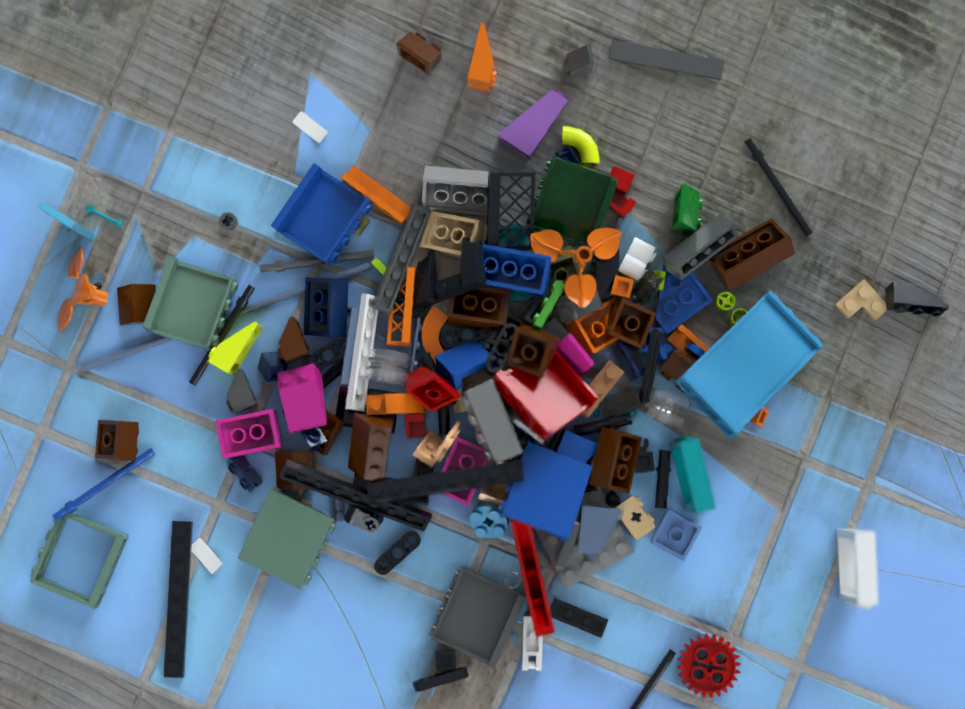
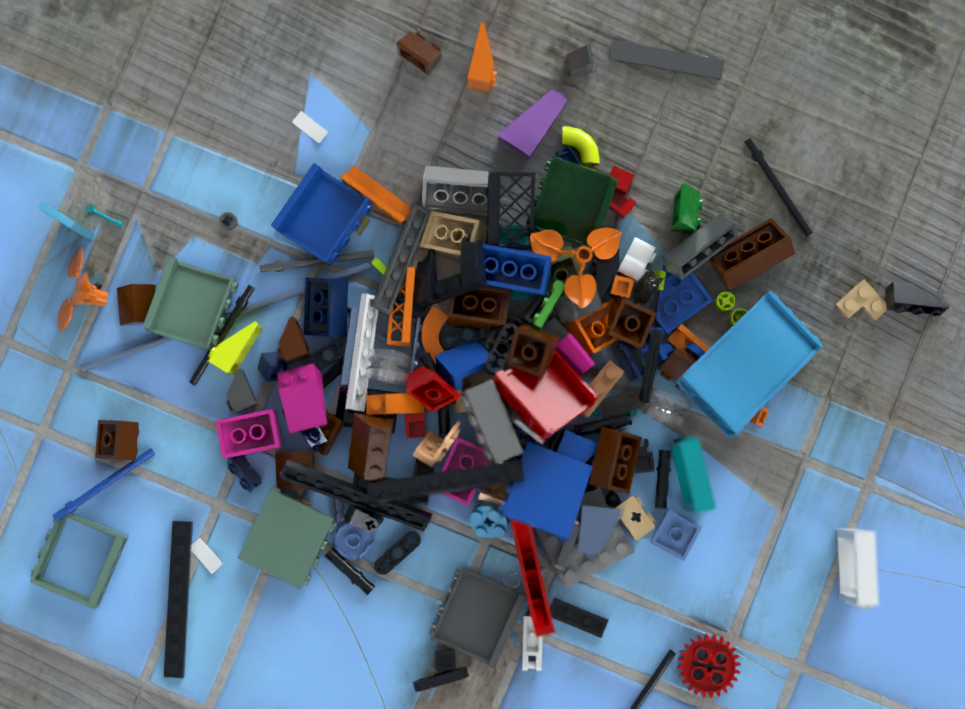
none -> black pin [324,547,375,595]
none -> medium blue tile [334,523,373,560]

